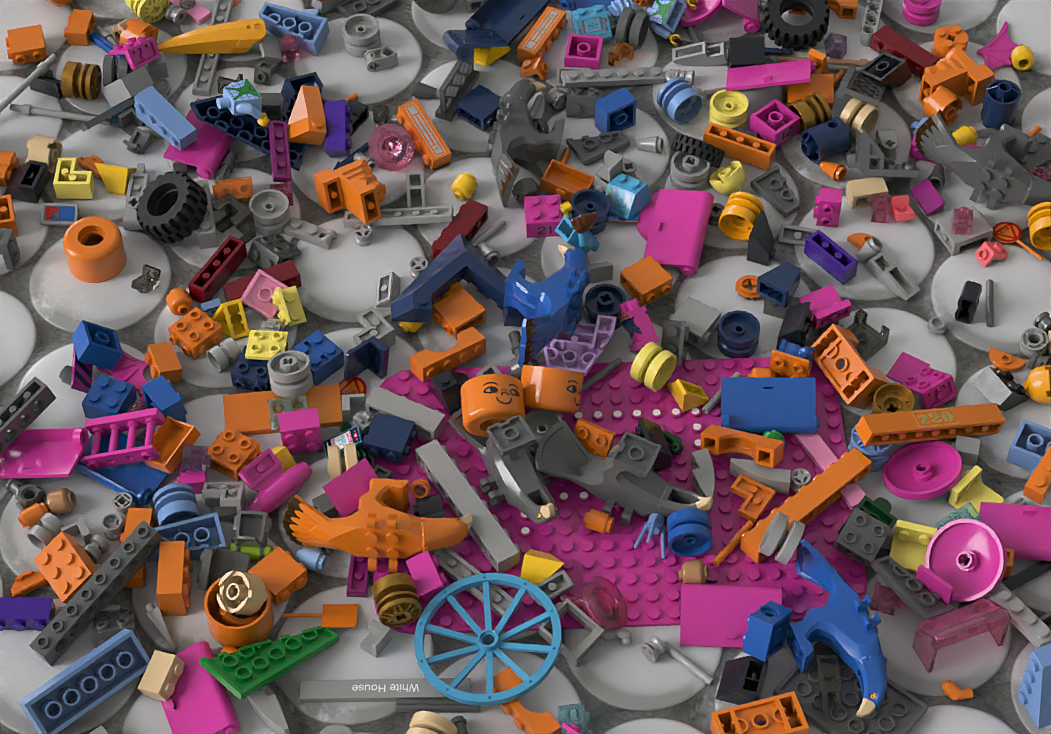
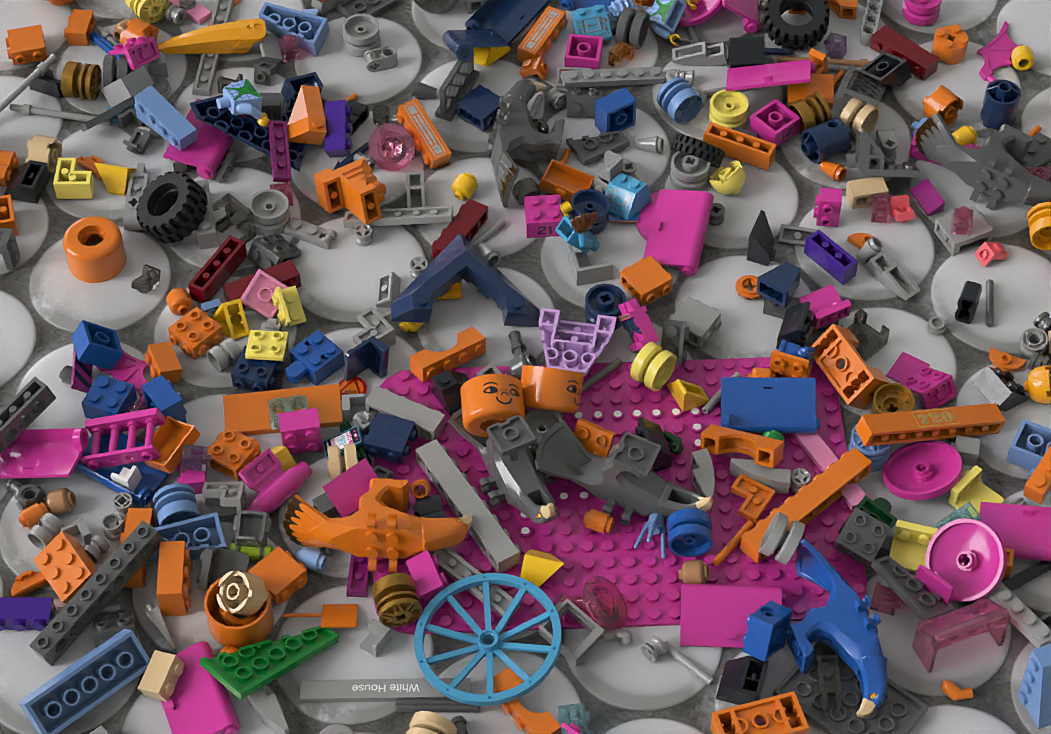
slope [41,203,80,226] -> none
orange brick [212,176,254,204] -> none
light grey wheel [267,350,313,397] -> none
orange brick [432,287,486,340] -> none
blue animal [504,244,590,368] -> none
light grey slope [528,569,575,606] -> none
dark blue wheel [717,310,760,358] -> none
light orange wheel [718,192,764,241] -> none
dark grey wing [750,165,800,218] -> none
orange brick [918,45,995,107] -> none
dark grey cone [928,164,945,189] -> none
piece [993,222,1044,260] -> none
none -> white panel [110,465,142,492]

